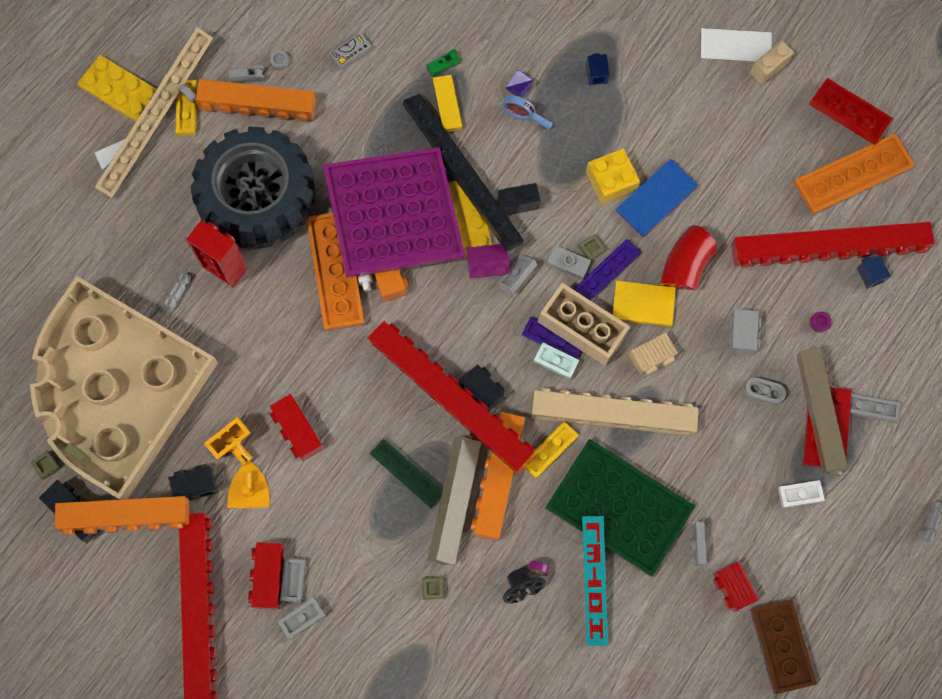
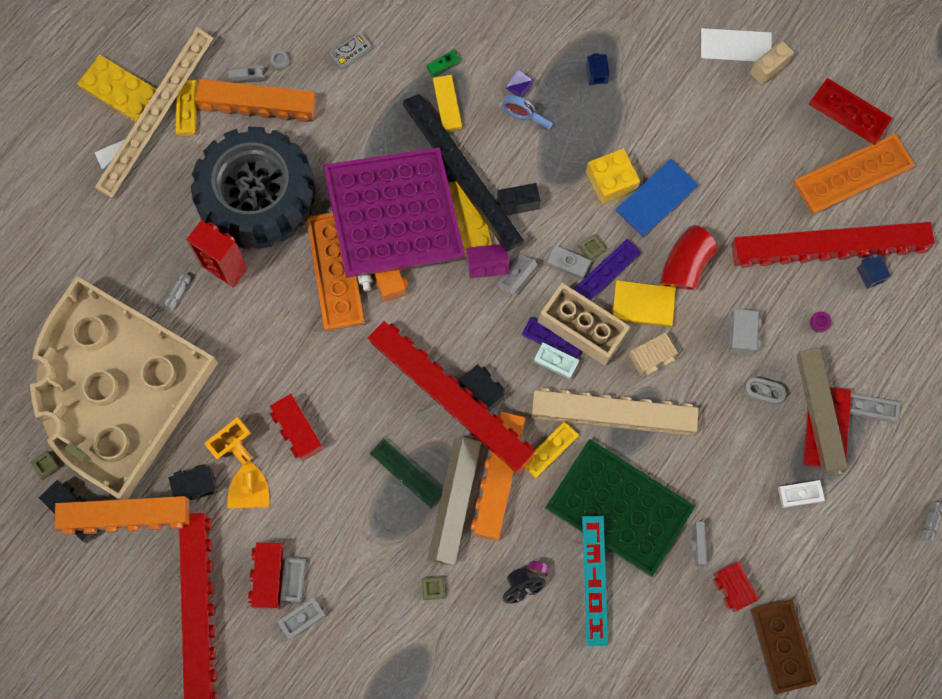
light grey tile [178,84,196,103] -> none

